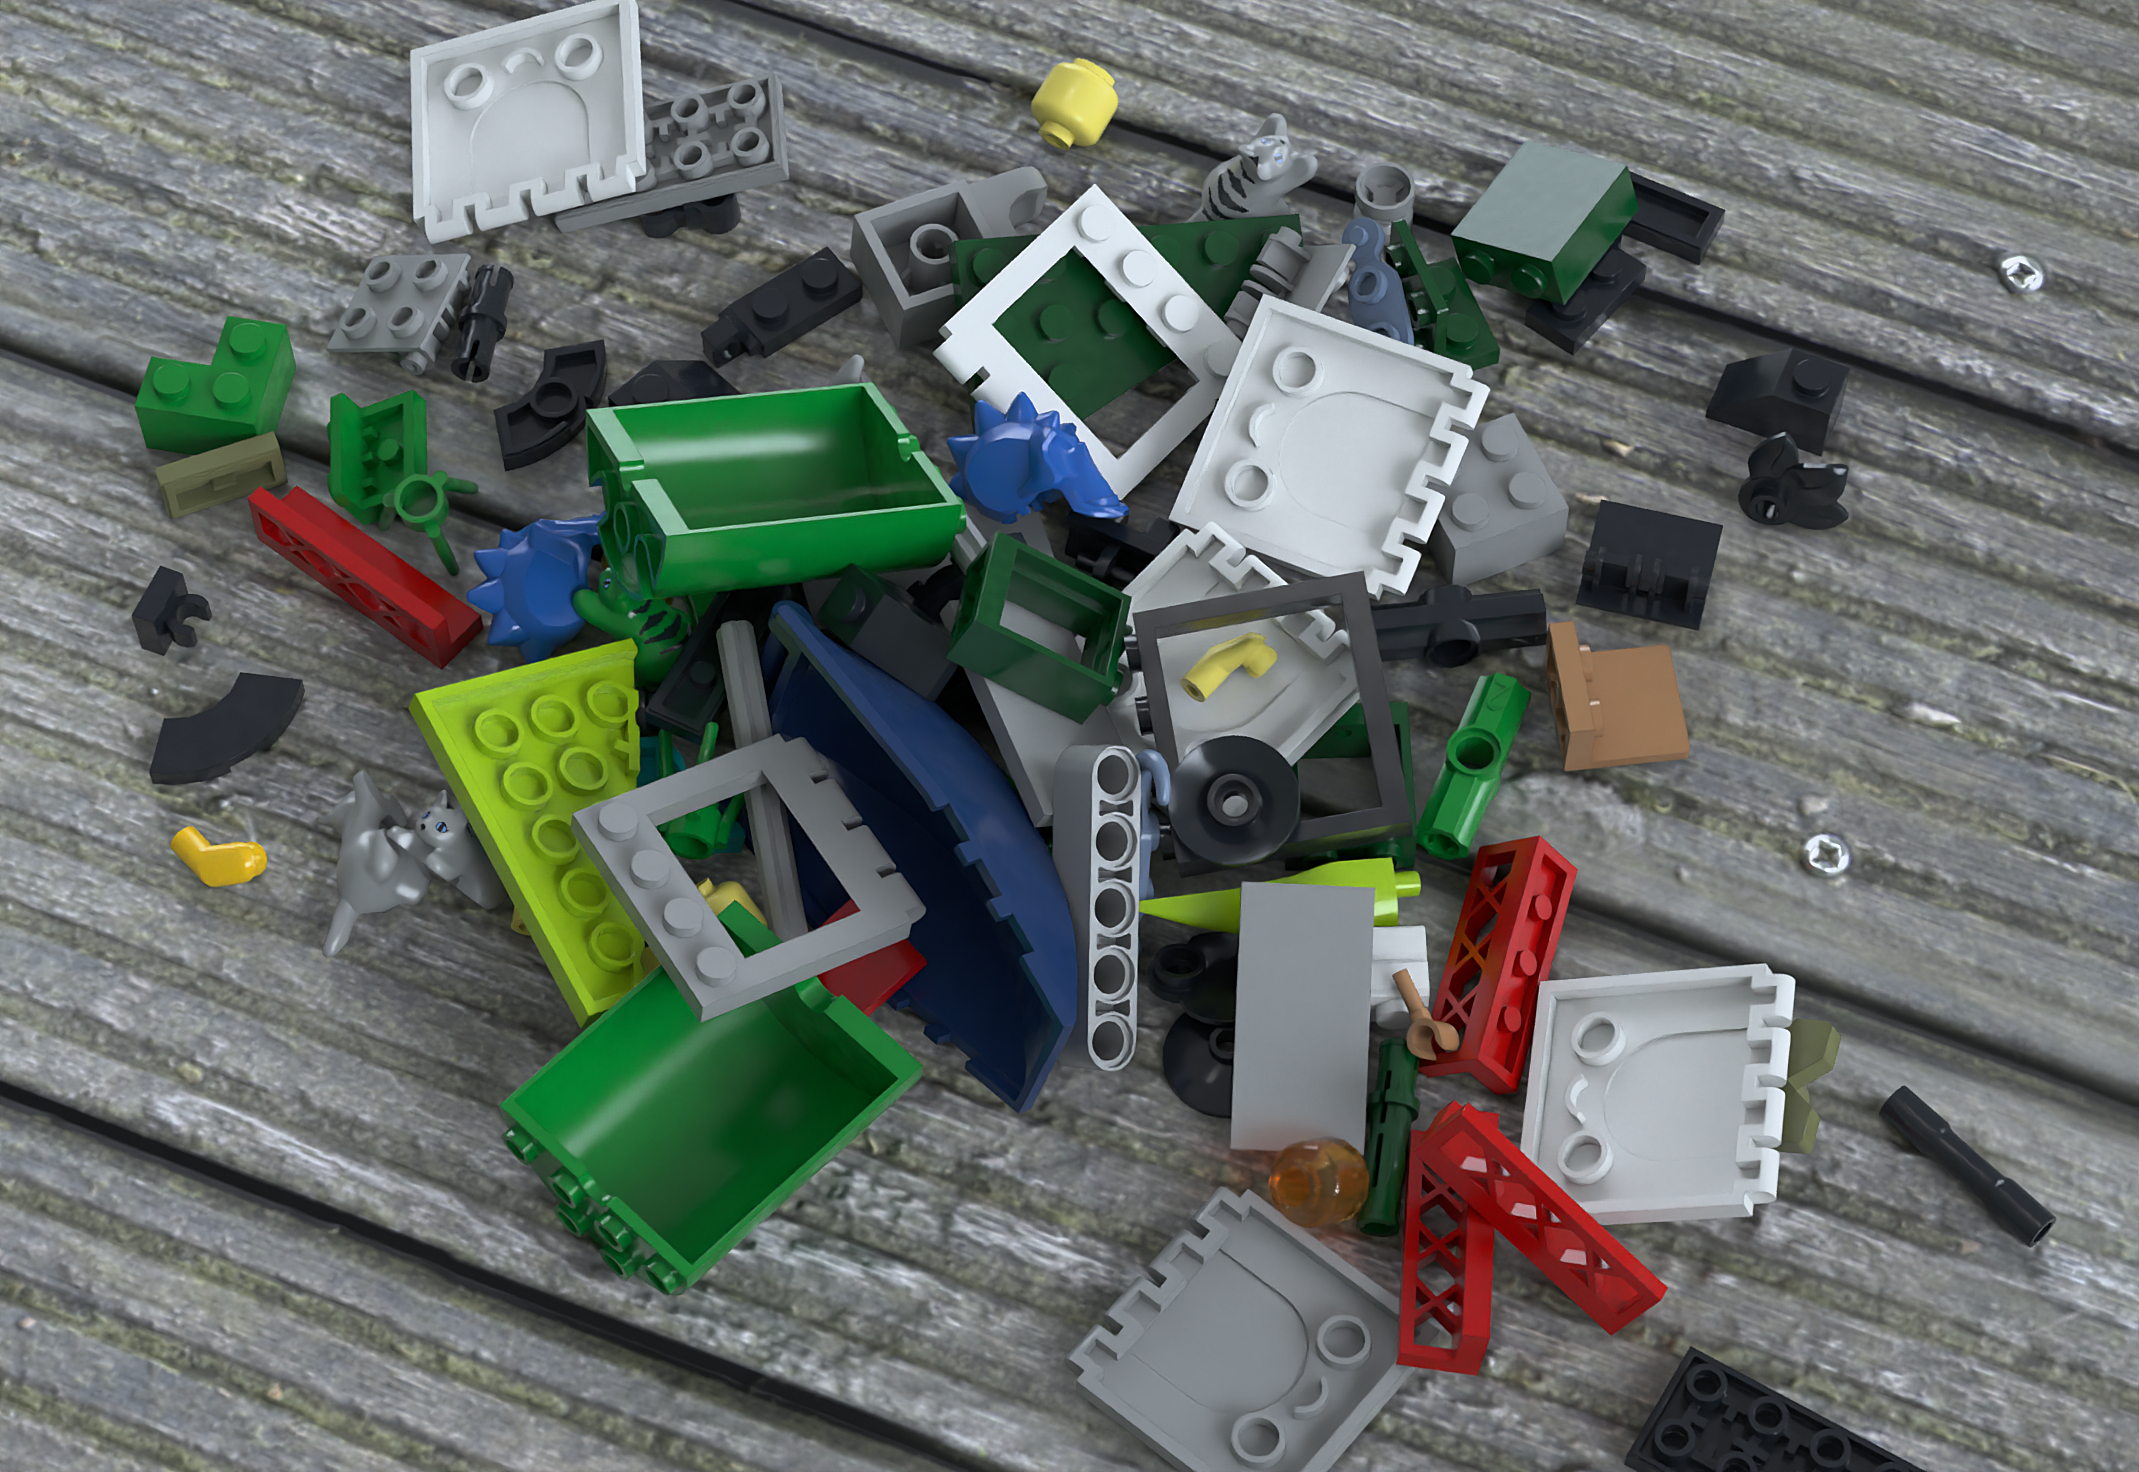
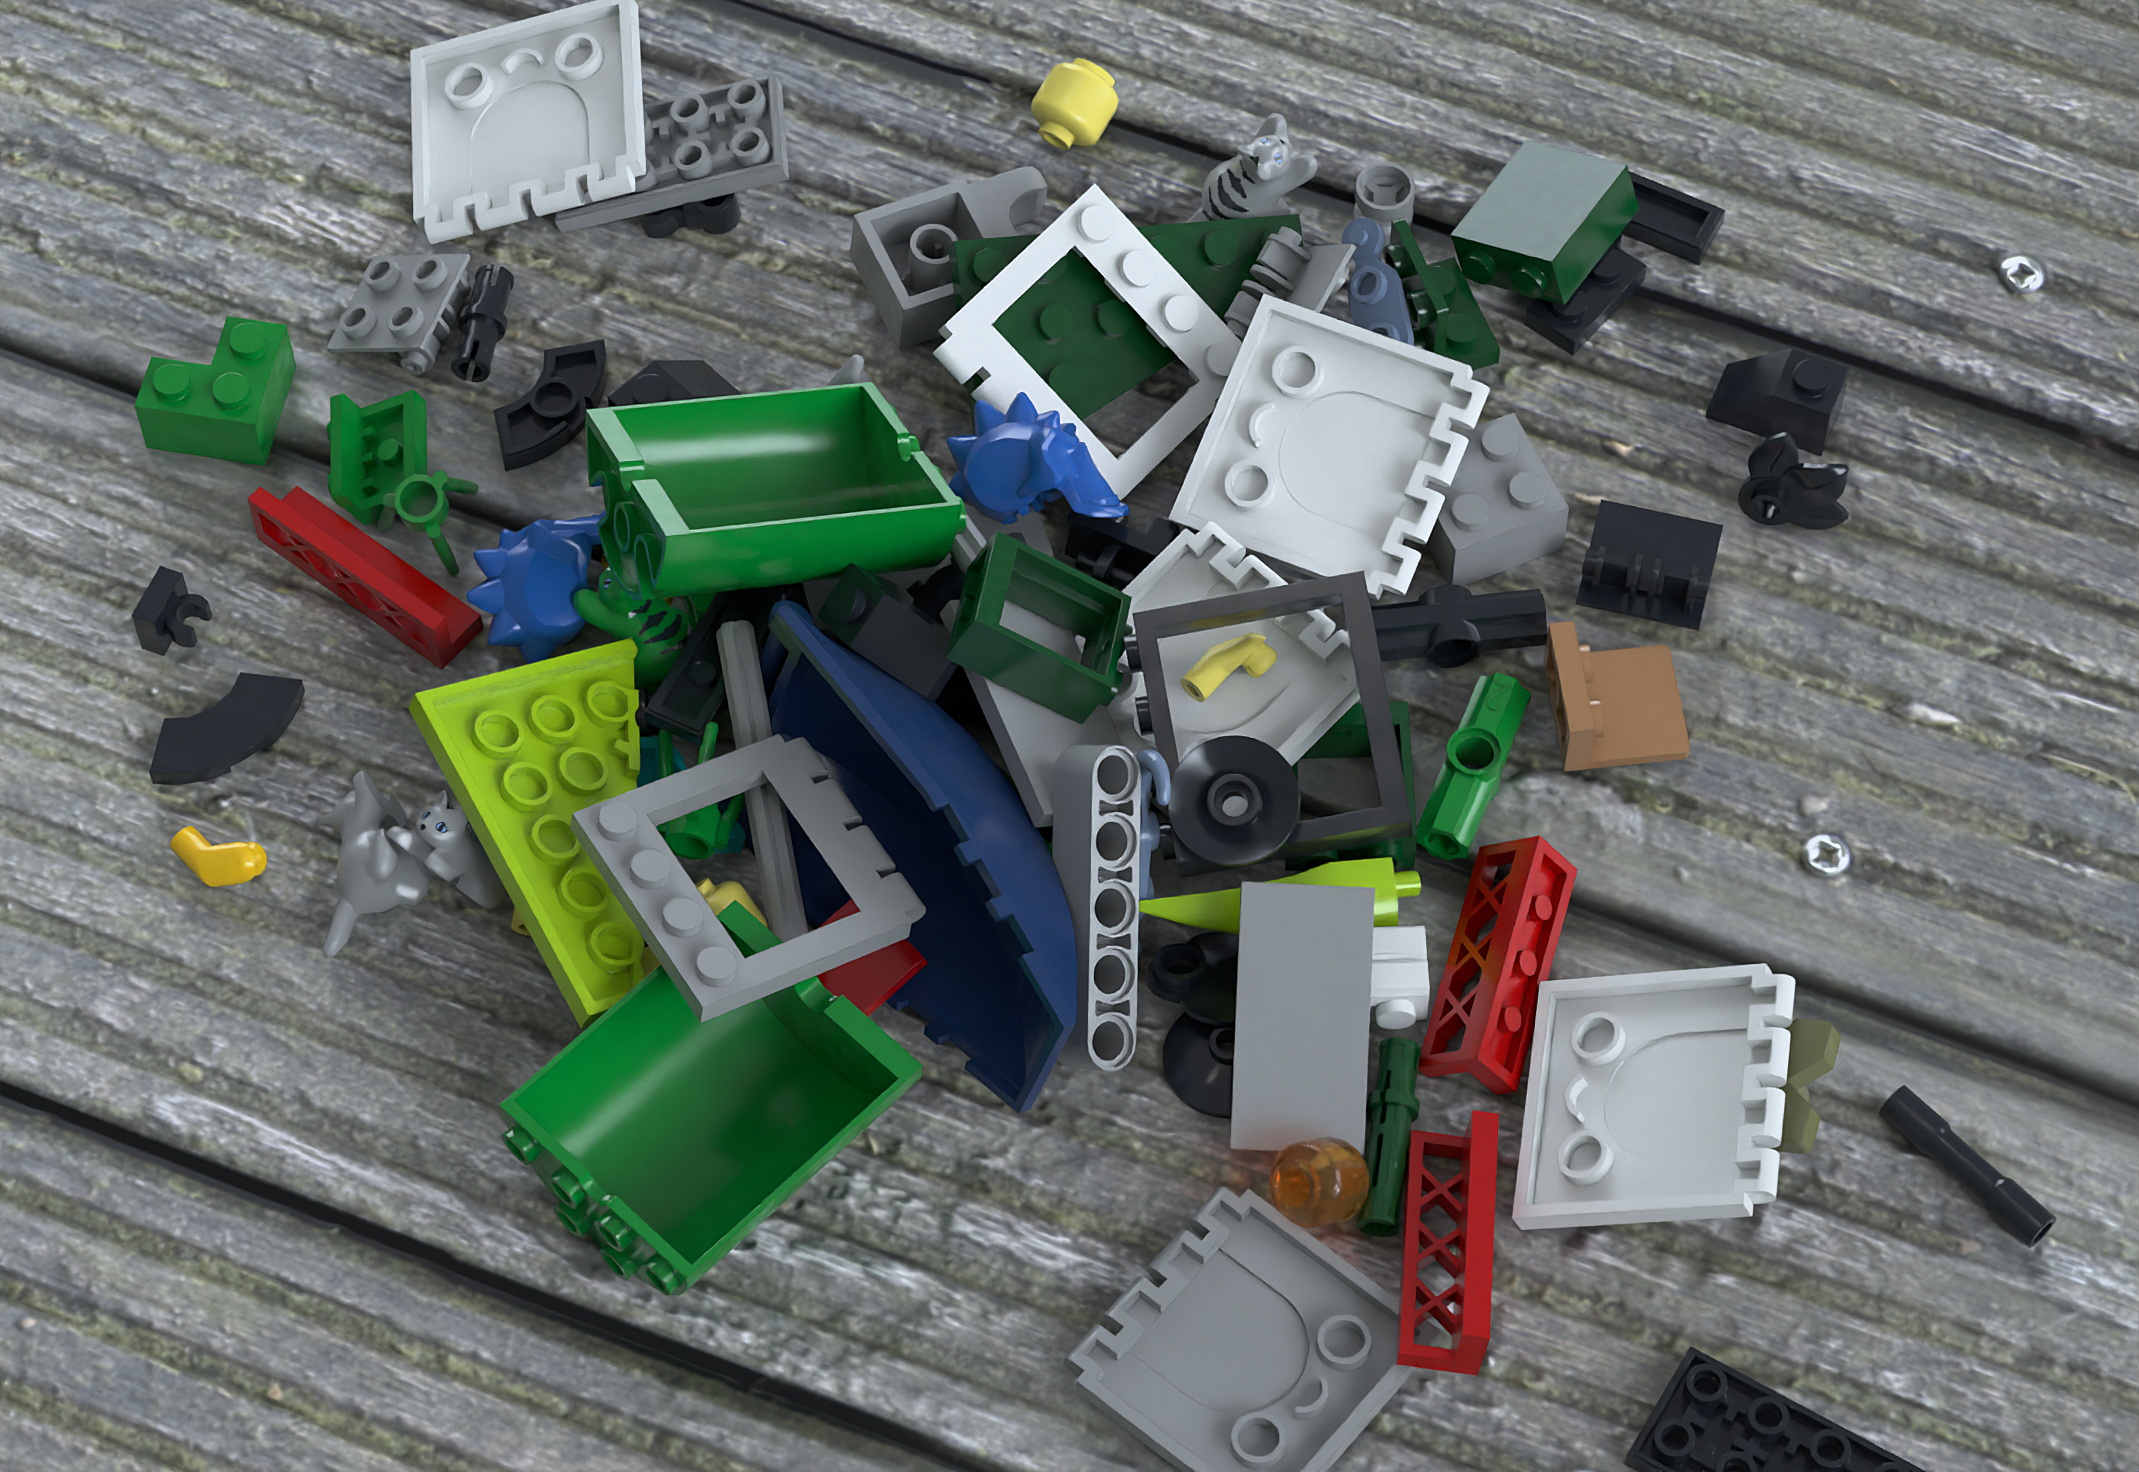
olive tile [154,431,288,519] -> none
black hinge [701,246,863,369] -> none
medium nougat hand [1392,968,1459,1061] -> none
red fence [1413,1100,1668,1336] -> none

